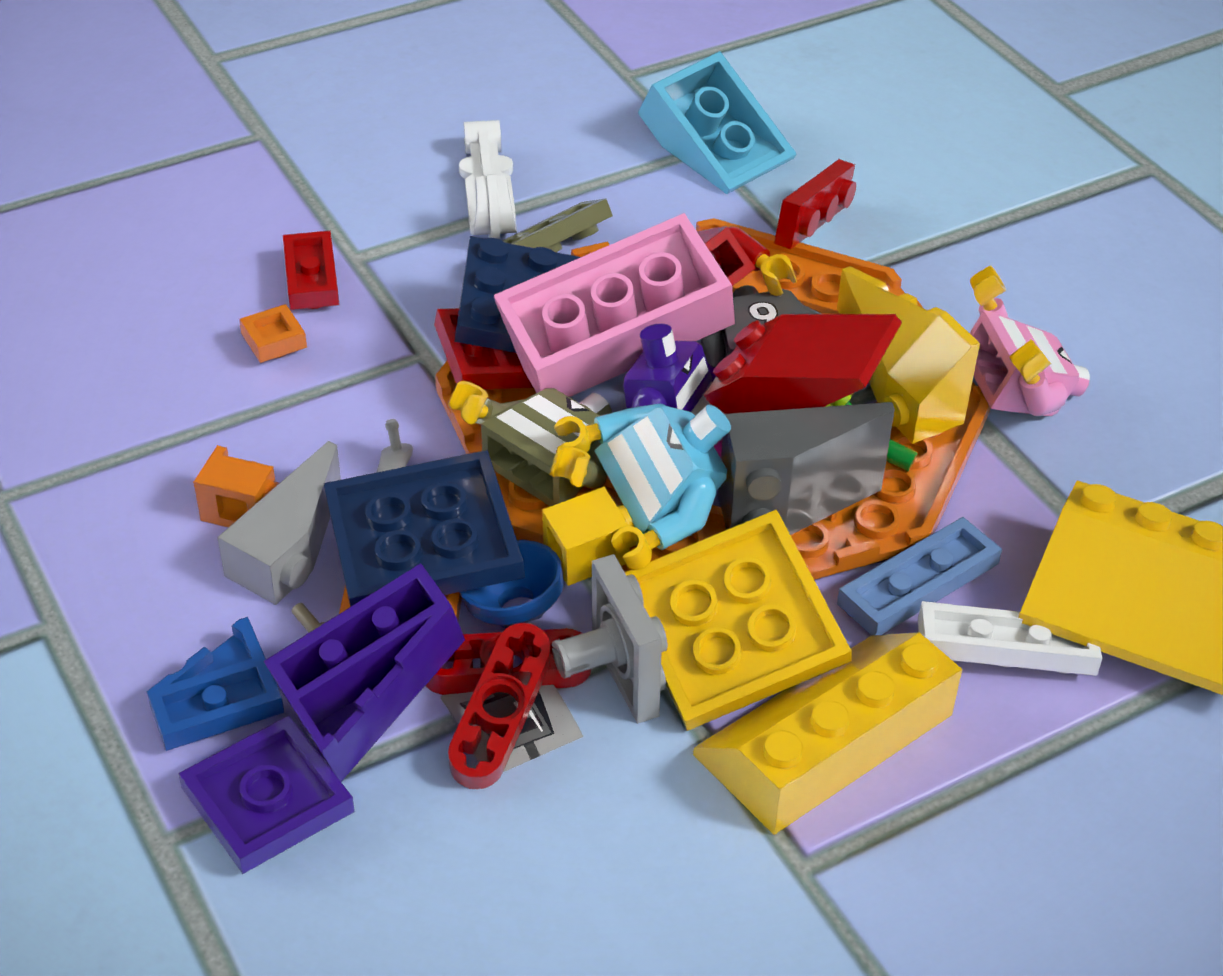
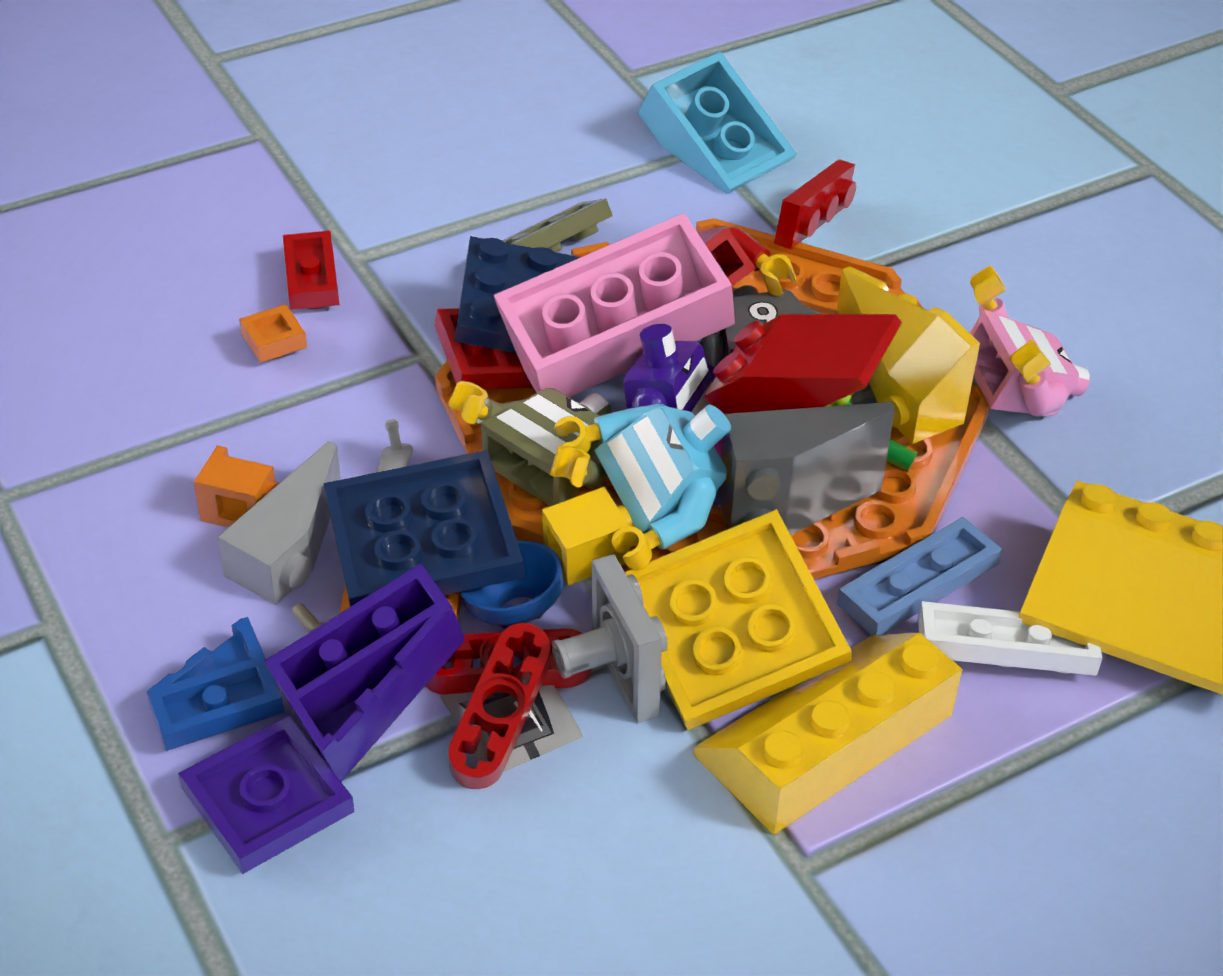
white piece [459,120,517,239] -> none

